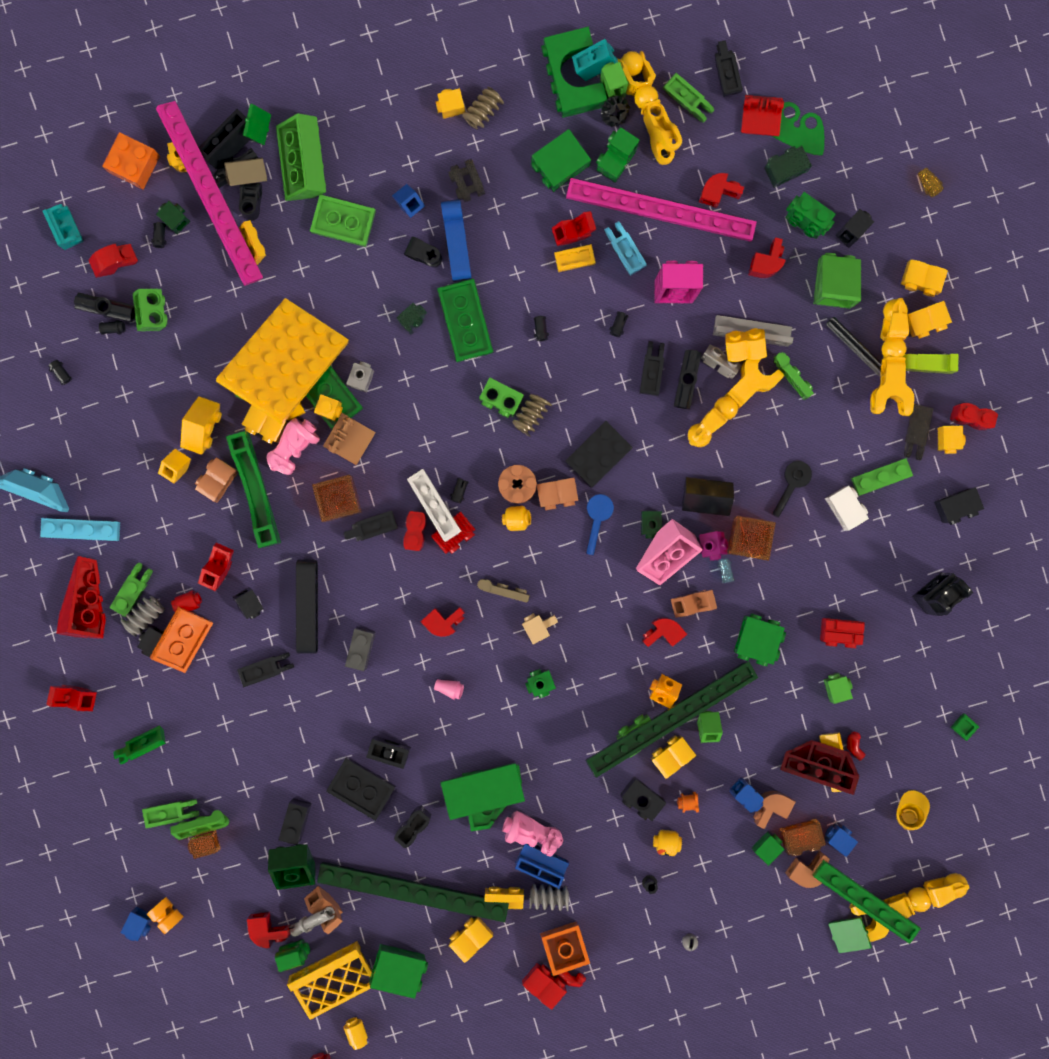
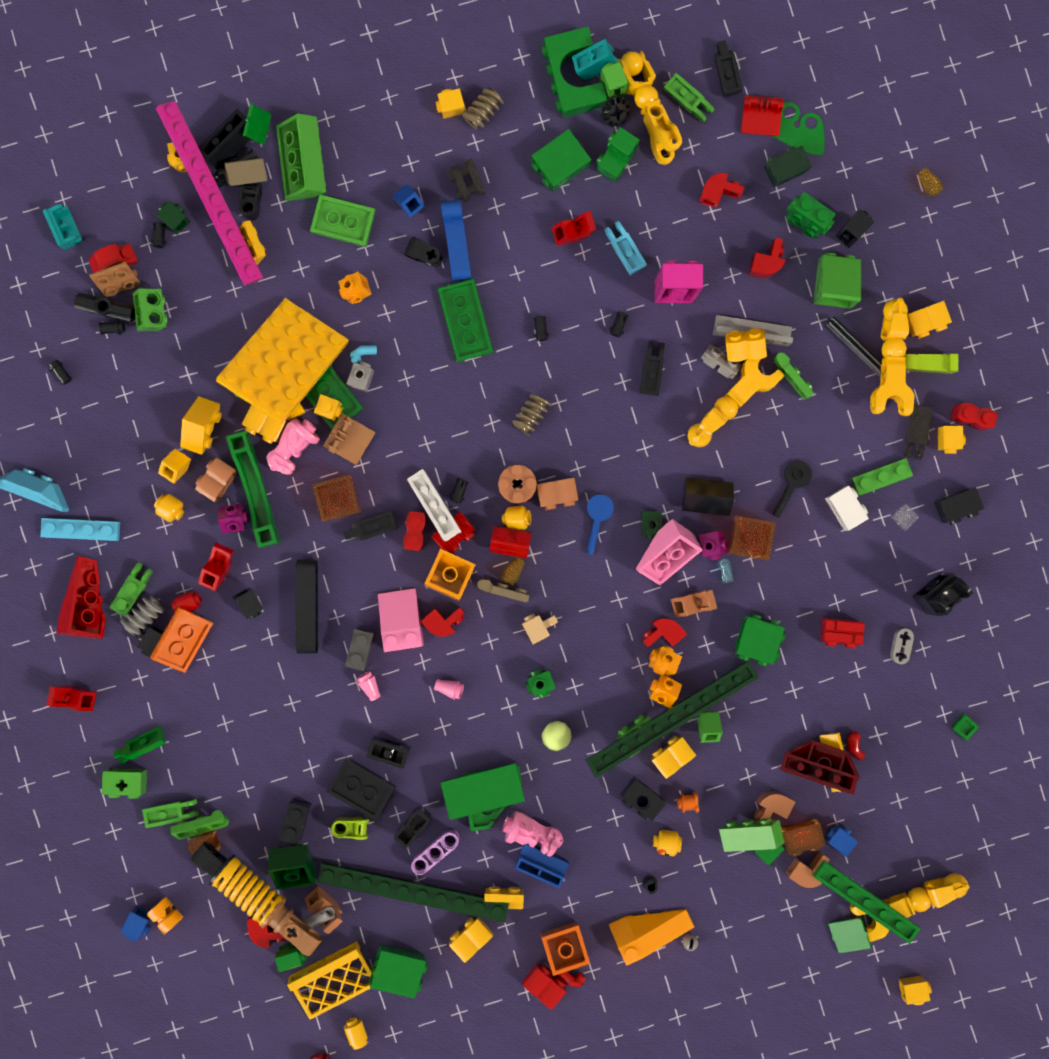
orange brick [102,132,160,190] -> none
black hinge [237,652,294,688] -> none
clear green brick [397,303,427,335] -> none
bright green brick [479,378,524,418] -> none
light grey piece [529,884,569,911] -> none
yellow plate [554,244,596,272] -> none
black plate [565,421,633,488] -> none
dark pink plate [566,178,757,242] -> none
black piece [673,349,702,410] -> none
blue brick [729,778,764,813] -> none
bright green brick [824,673,853,704] -> none
yellow cap [896,790,930,831] -> none
yellow brick [901,260,948,297] -> none
none -> medium nougat hinge [89,262,142,298]
none -> bright green brick [102,768,147,799]
none -> yellow head [154,494,184,522]
none -> piece [191,841,323,956]
none -> magenta brick [218,504,249,533]
none -> lime piece [331,817,369,840]
none -> light orange brick [338,272,372,304]
none -> medium azure arm [350,345,377,363]
none -> bright pink cone [357,671,381,701]
none -> bright pink slope [378,588,424,652]
none -> lavender beam [411,829,459,875]
none -> light orange slope [424,549,476,601]
none -> red brick [489,526,532,559]
none -> clear yellow cone [500,557,526,586]
none -> yellowish green hair [542,721,572,751]
none -> light orange wedge [609,909,694,966]
none -> light orange brick [648,646,682,676]
none -> brick [719,818,785,852]
none -> clear plate [890,504,919,531]
none -> light grey beam [890,628,914,664]
none -> yellow brick [899,975,932,1005]

